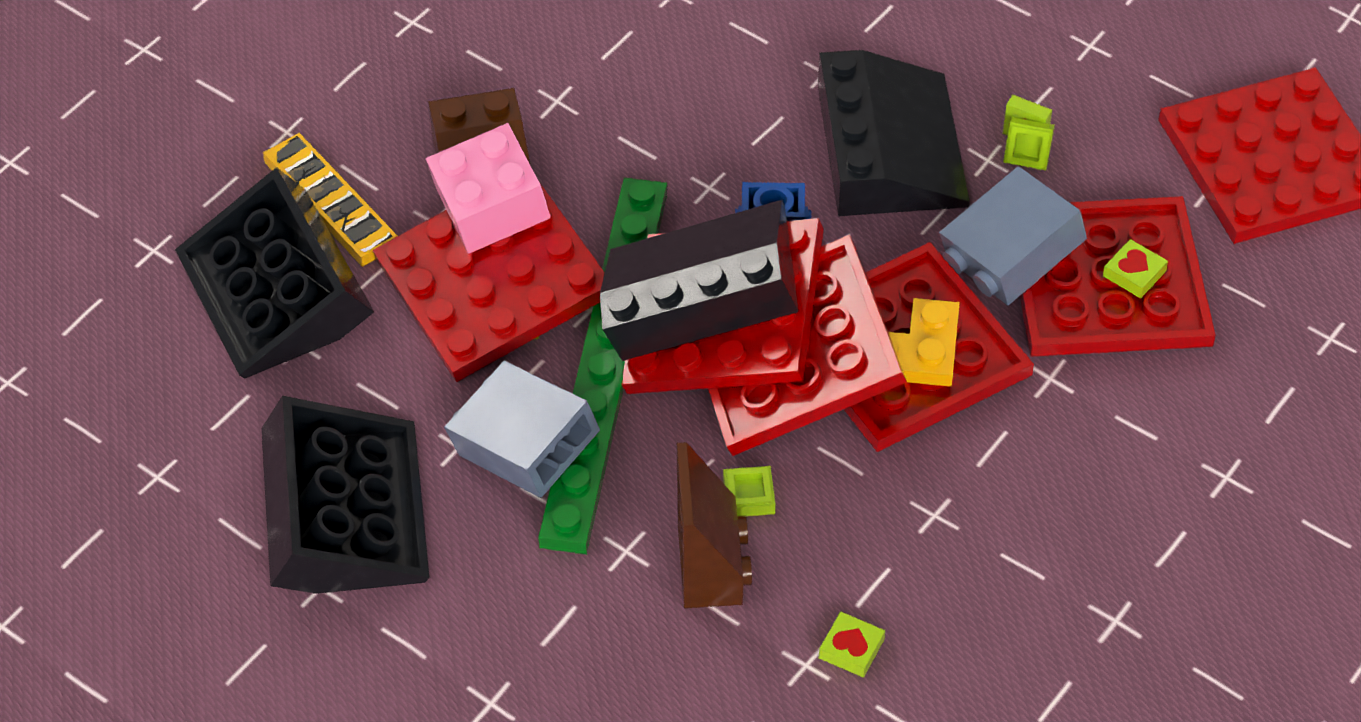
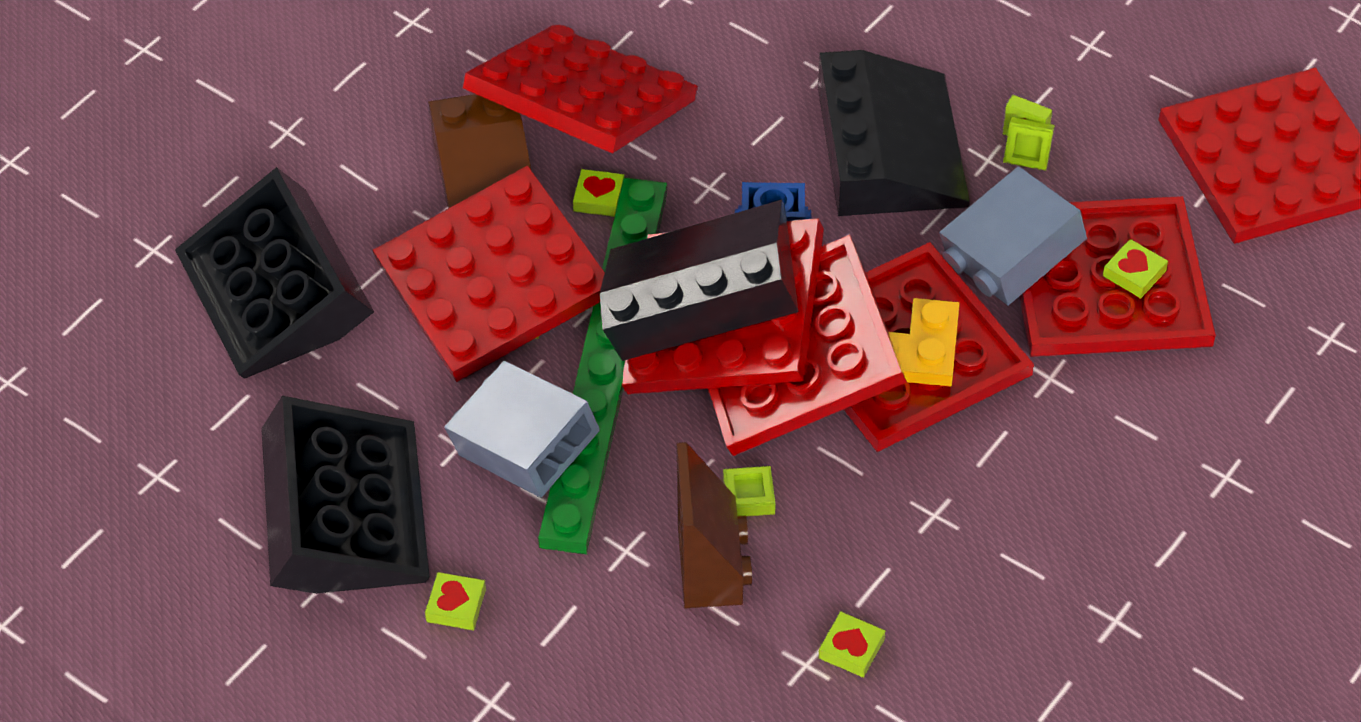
tile [263,133,397,267] -> none
bright pink brick [425,123,551,254] -> none
none -> lime tile [425,572,486,630]
none -> red plate [463,25,698,154]
none -> lime tile [573,169,624,217]

